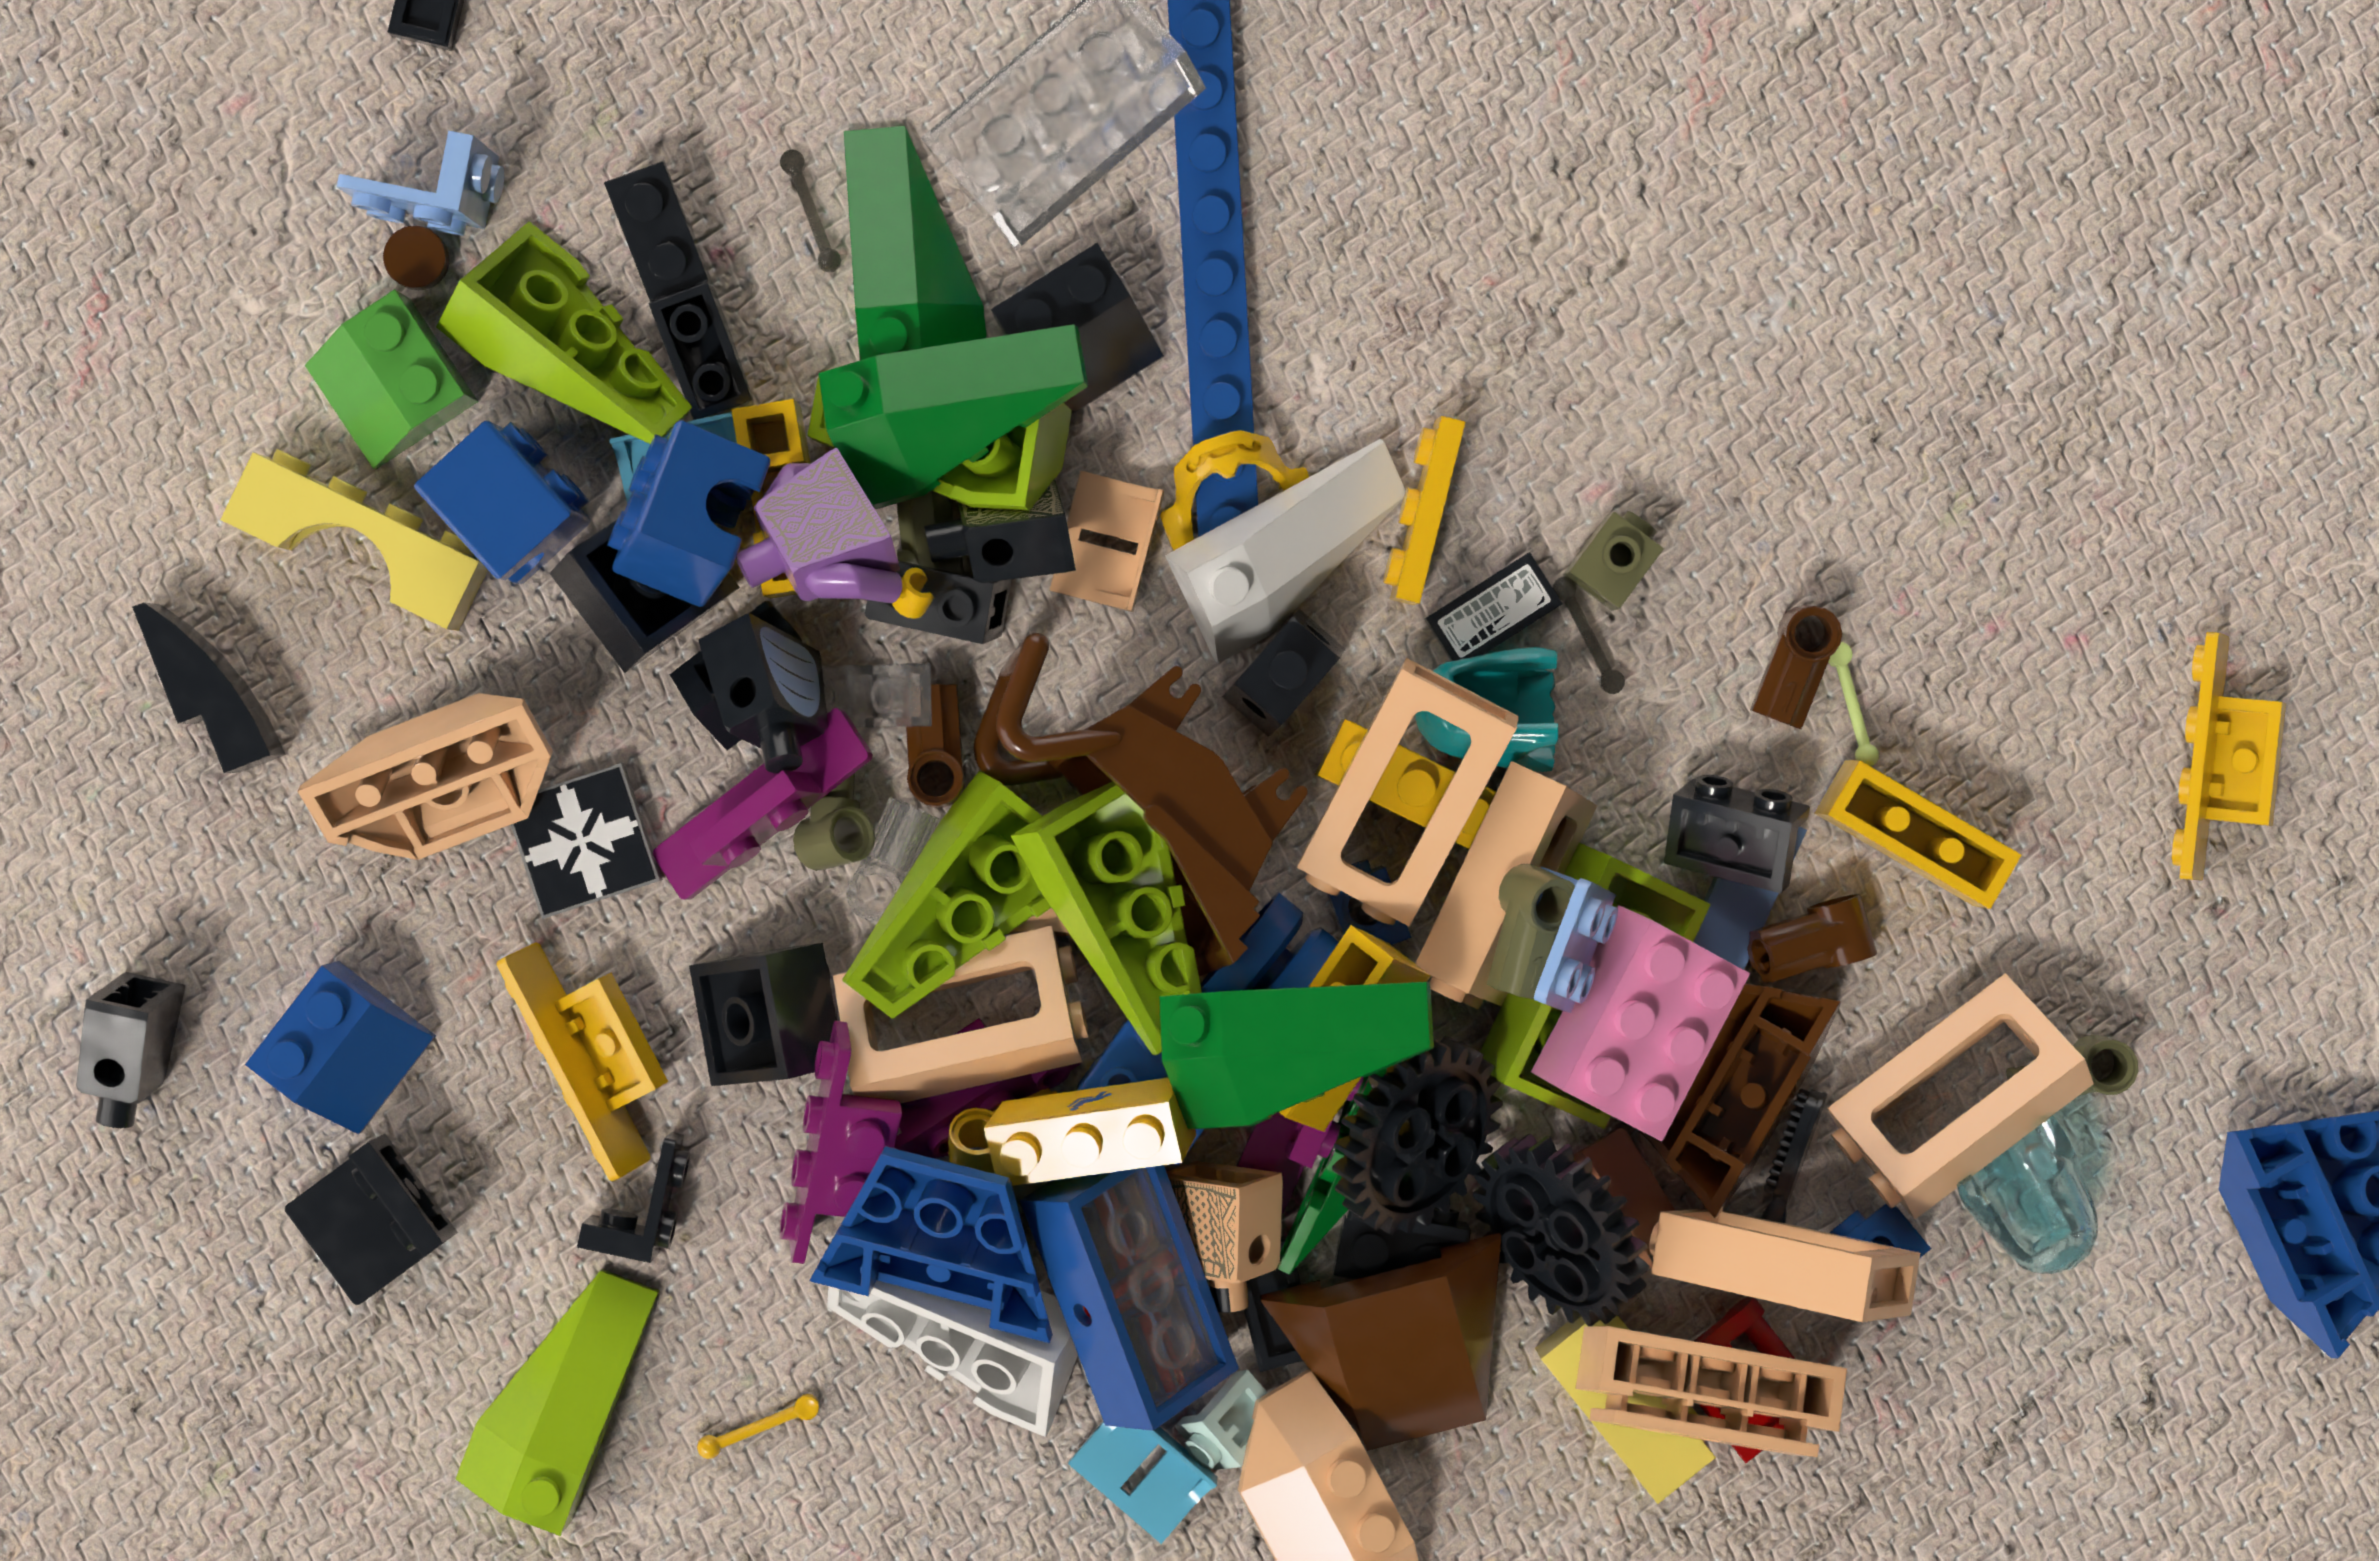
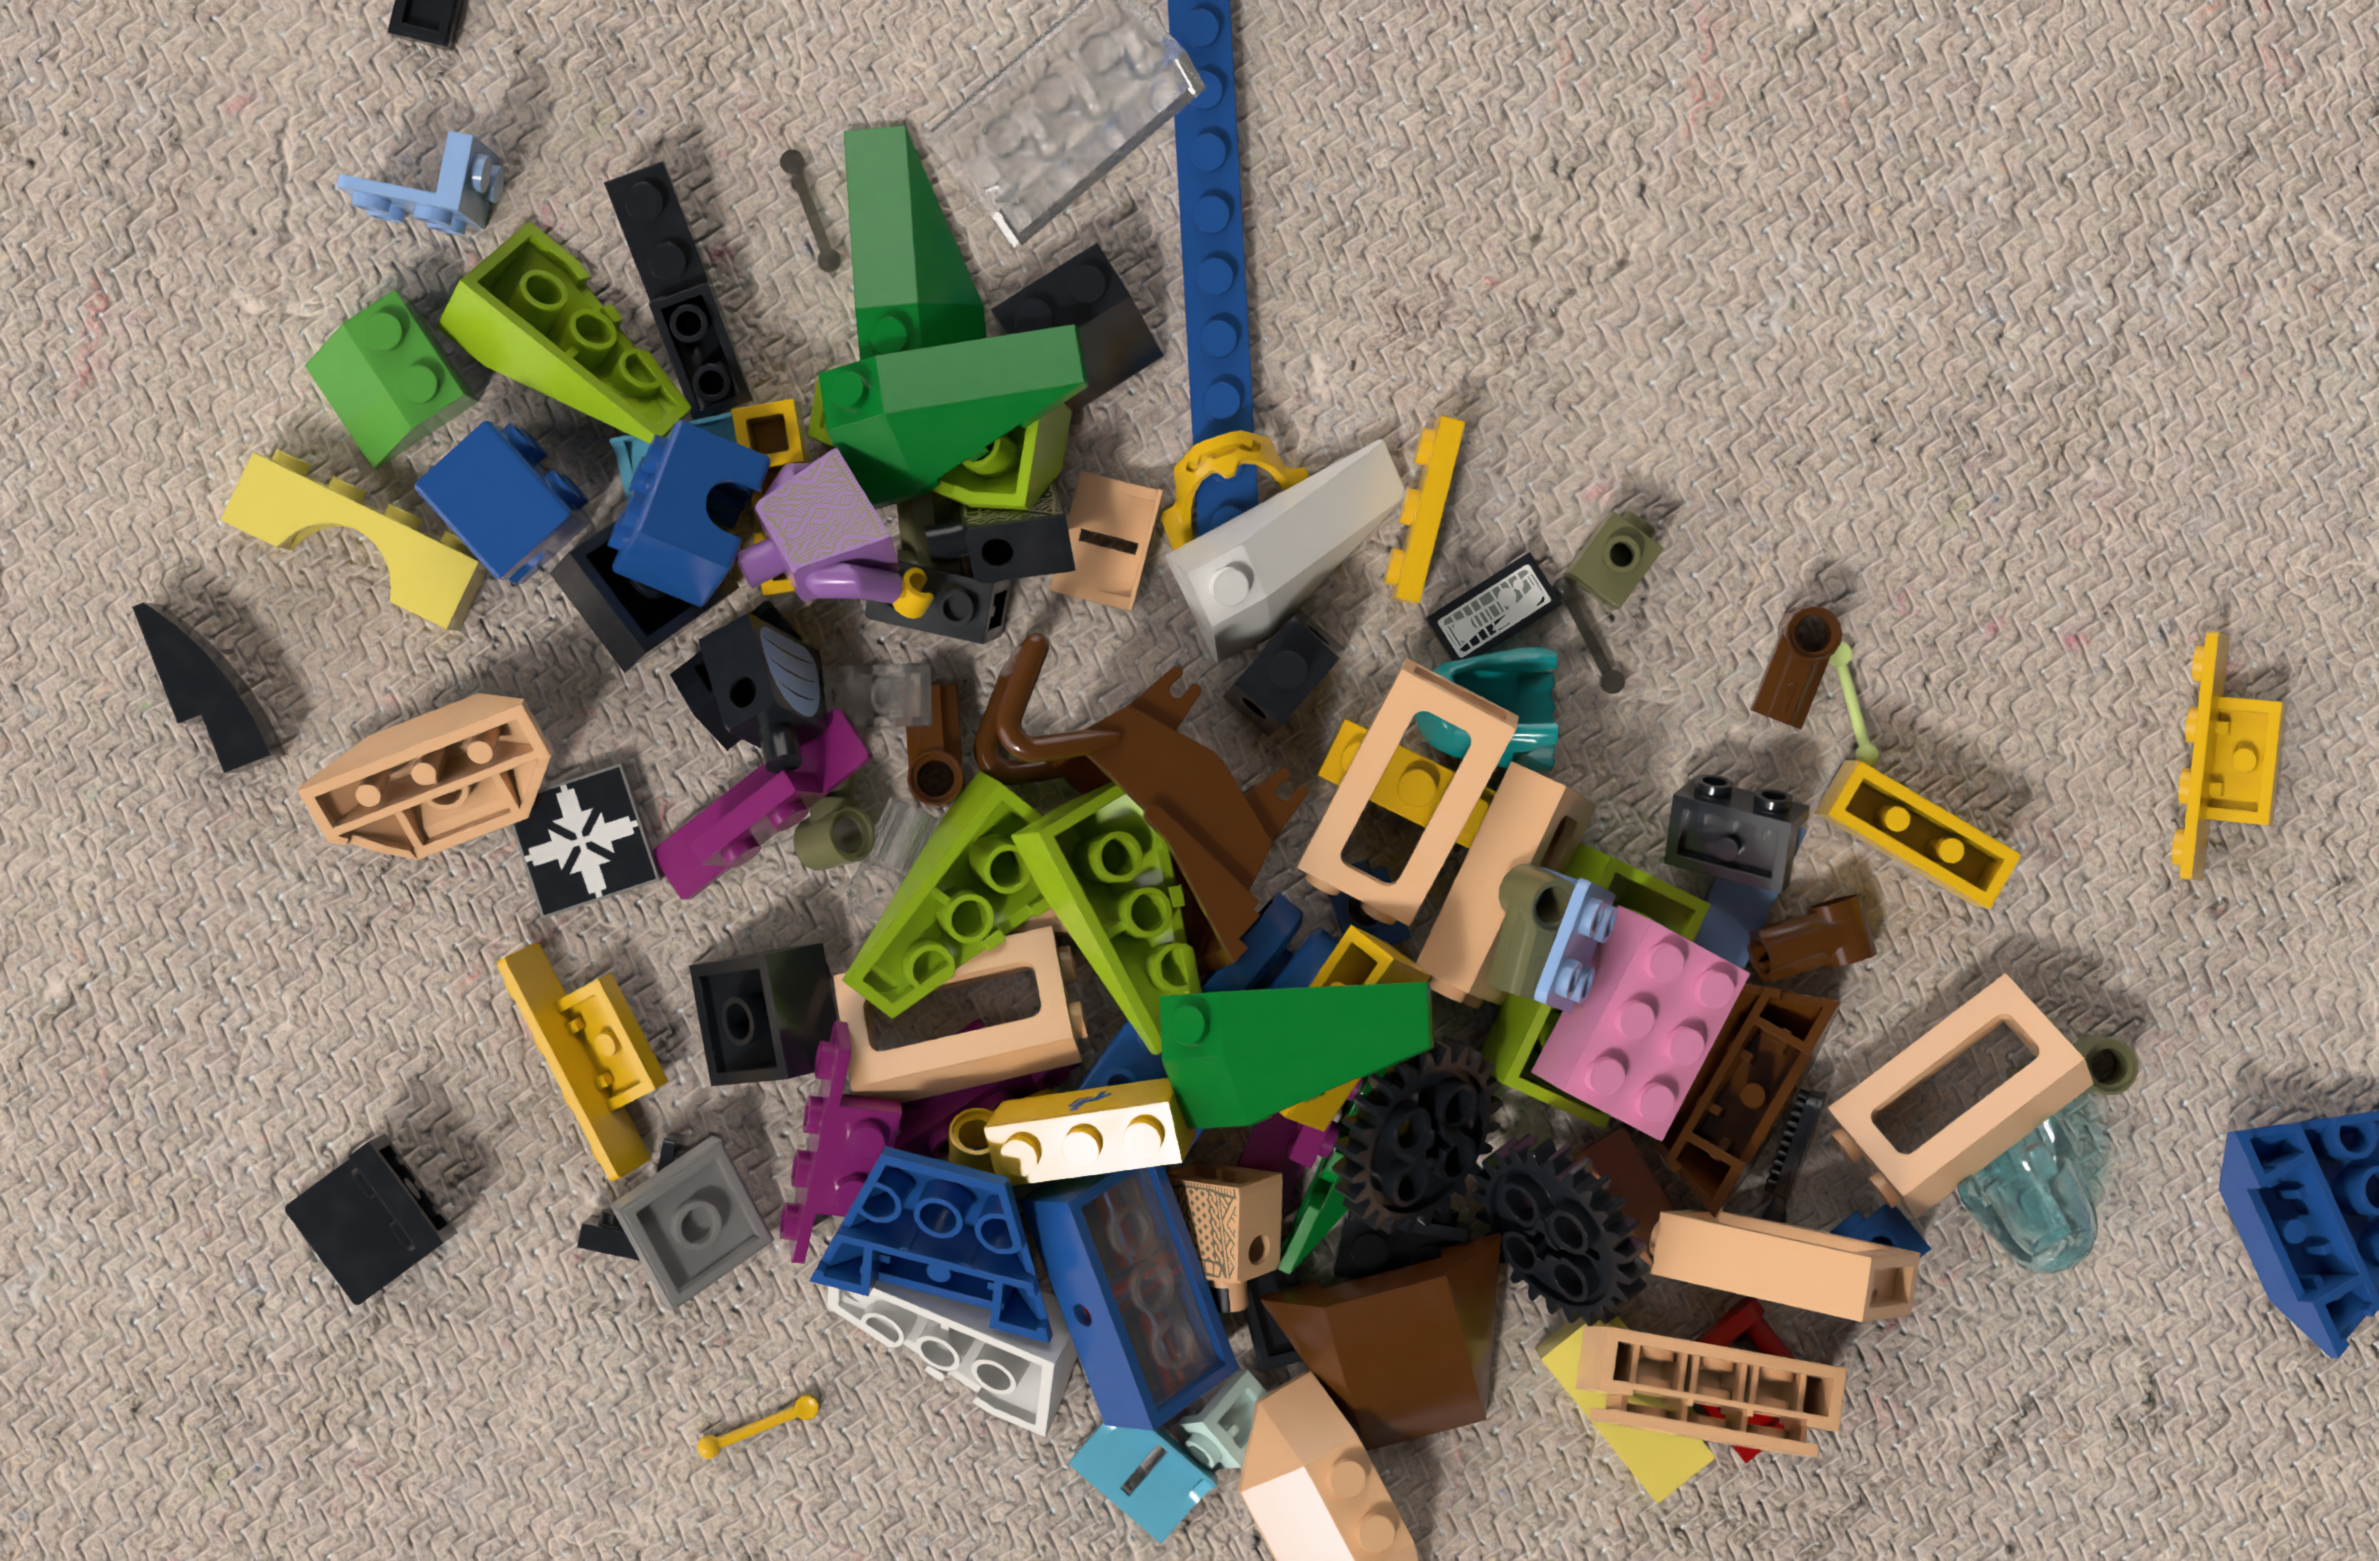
black torso [76,972,185,1128] -> none
blue slope [245,961,436,1134] -> none
reddish brown tile [383,226,450,291] -> none
lime wedge [455,1269,660,1536] -> none
none -> light grey tile [610,1135,774,1311]

